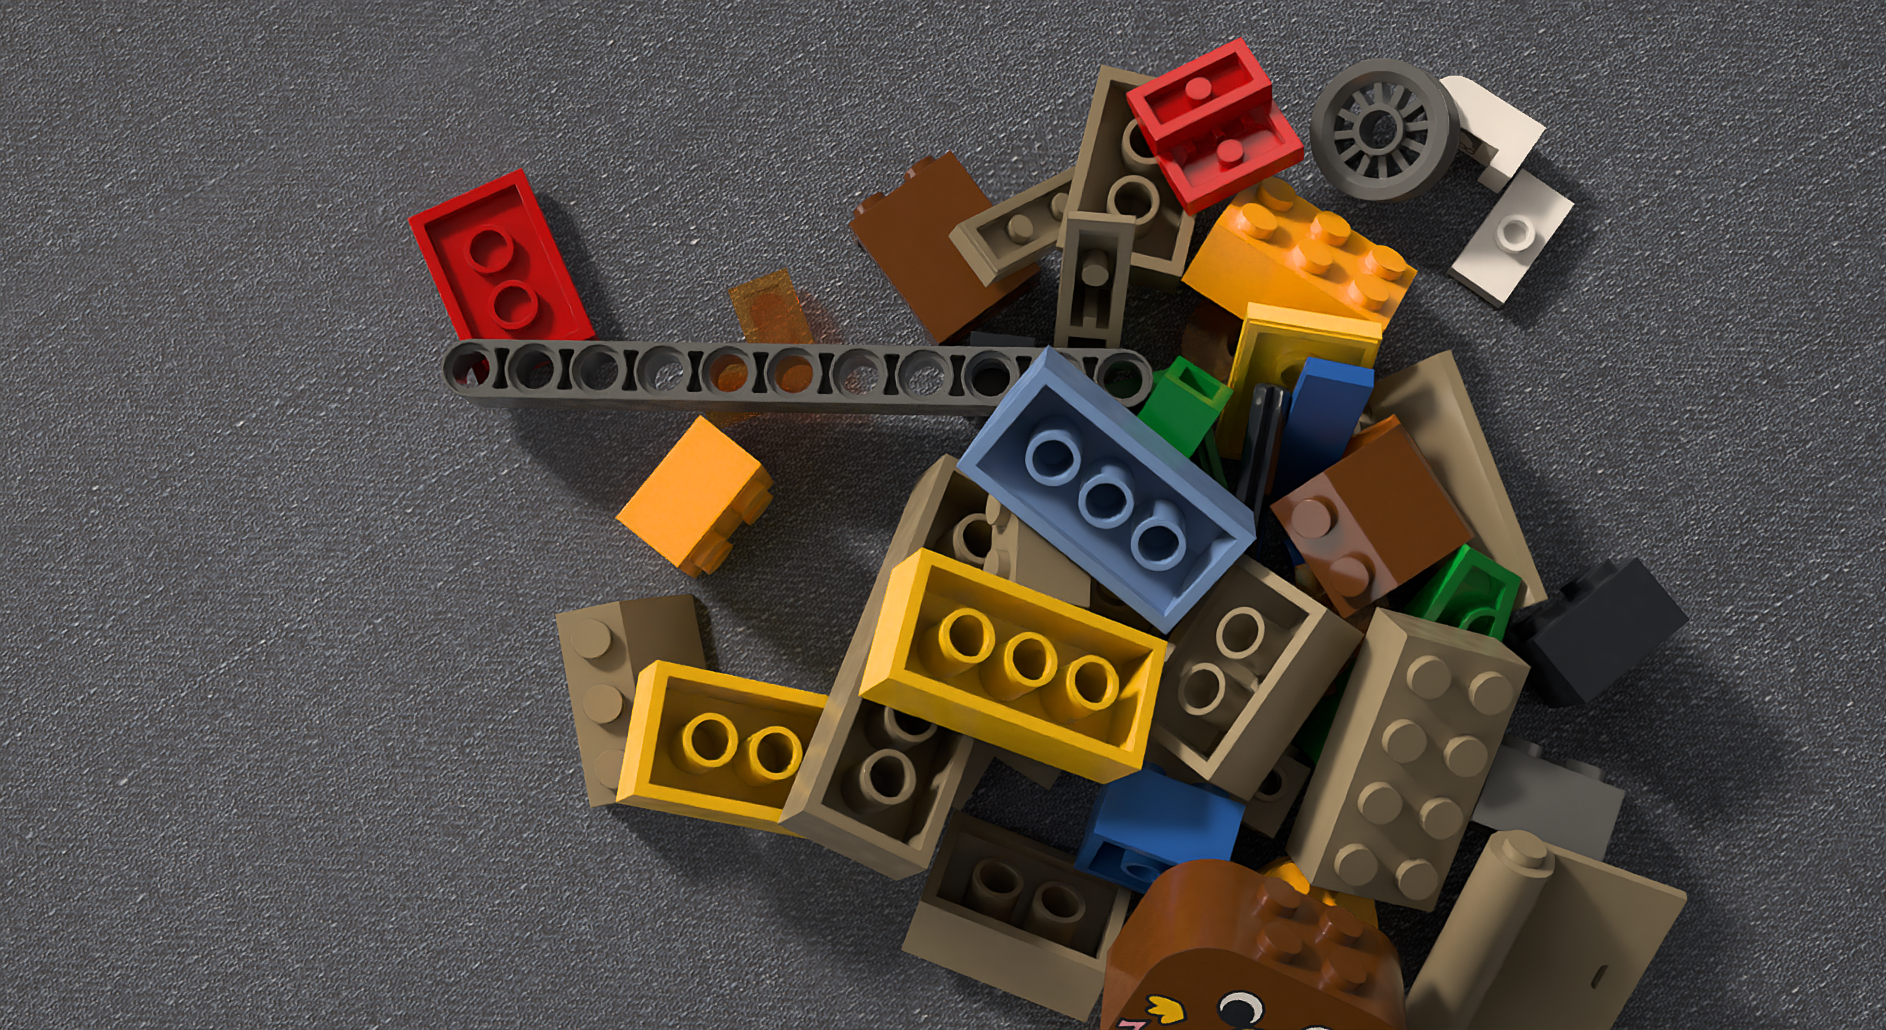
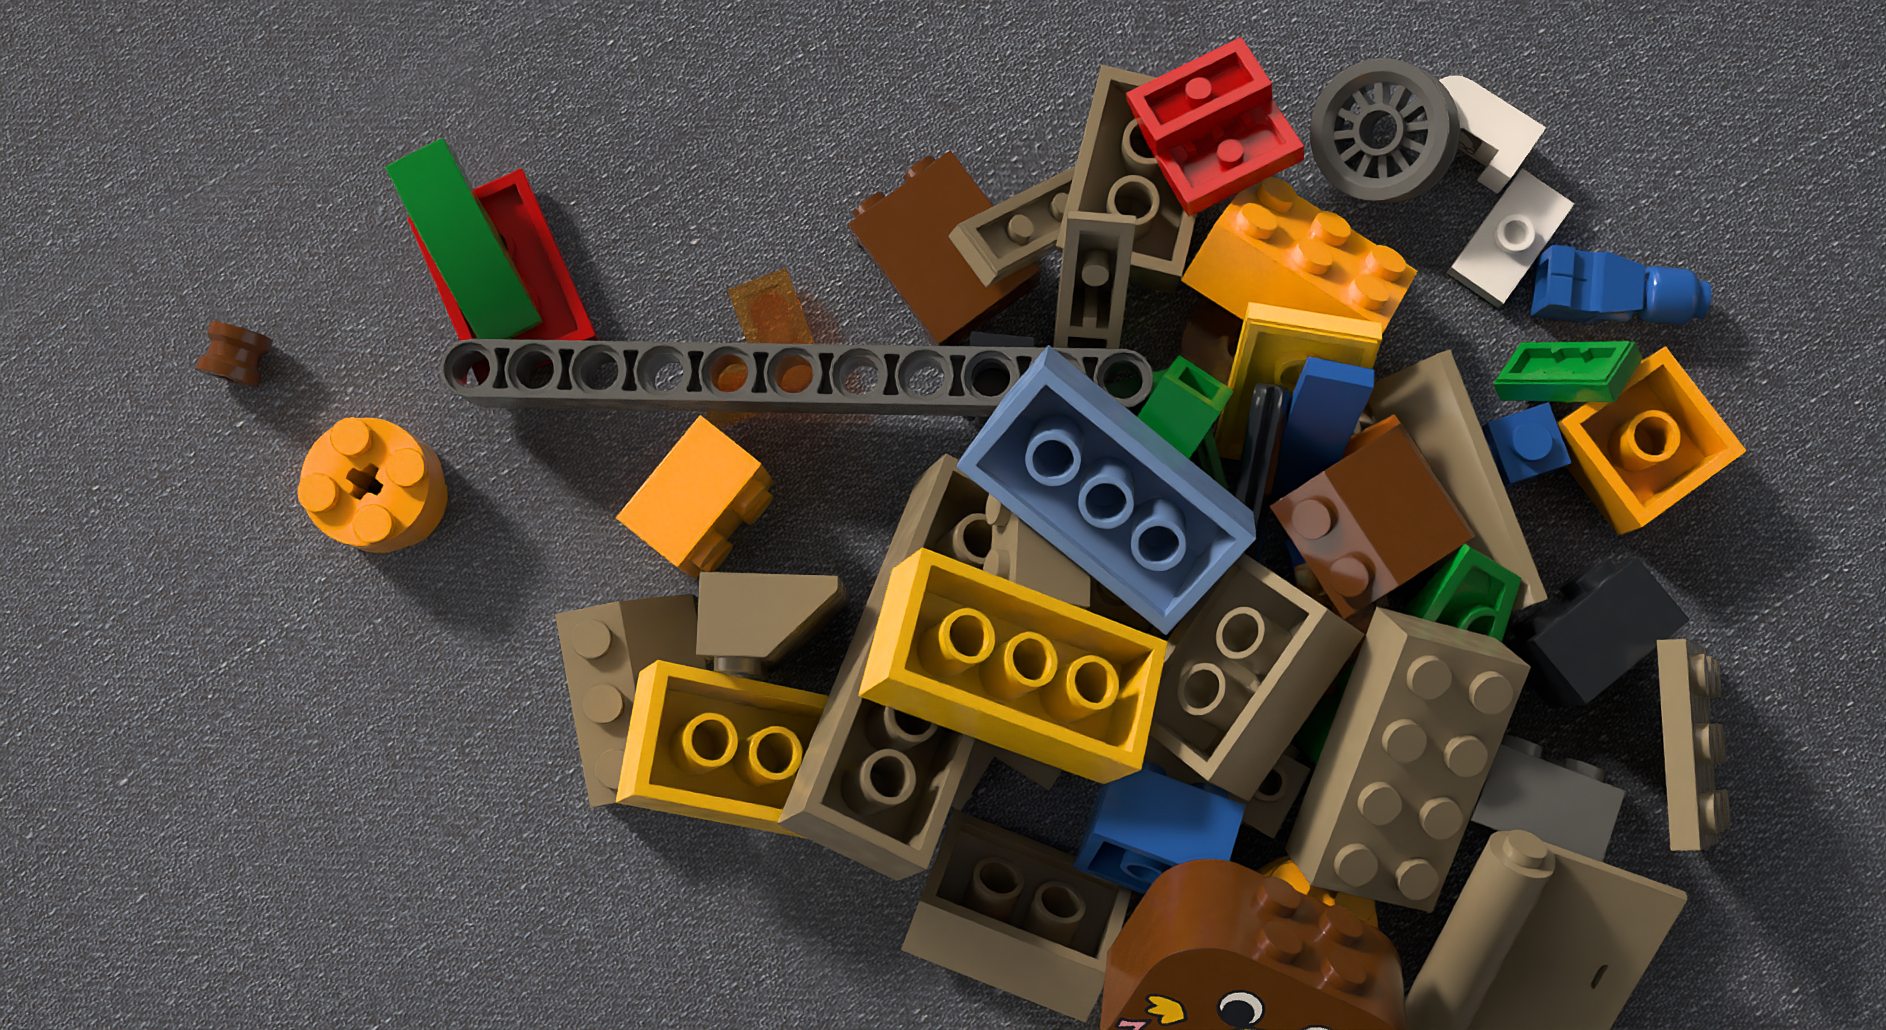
none -> reddish brown wheel [195,321,273,388]
none -> light orange brick [297,417,448,554]
none -> green slope [384,137,544,340]
none -> dark tan slope [696,572,850,679]
none -> blue brick [1481,402,1572,489]
none -> green plate [1493,341,1643,403]
none -> blue piece [1530,245,1711,325]
none -> light orange brick [1557,346,1746,536]
none -> dark tan plate [1657,639,1730,851]

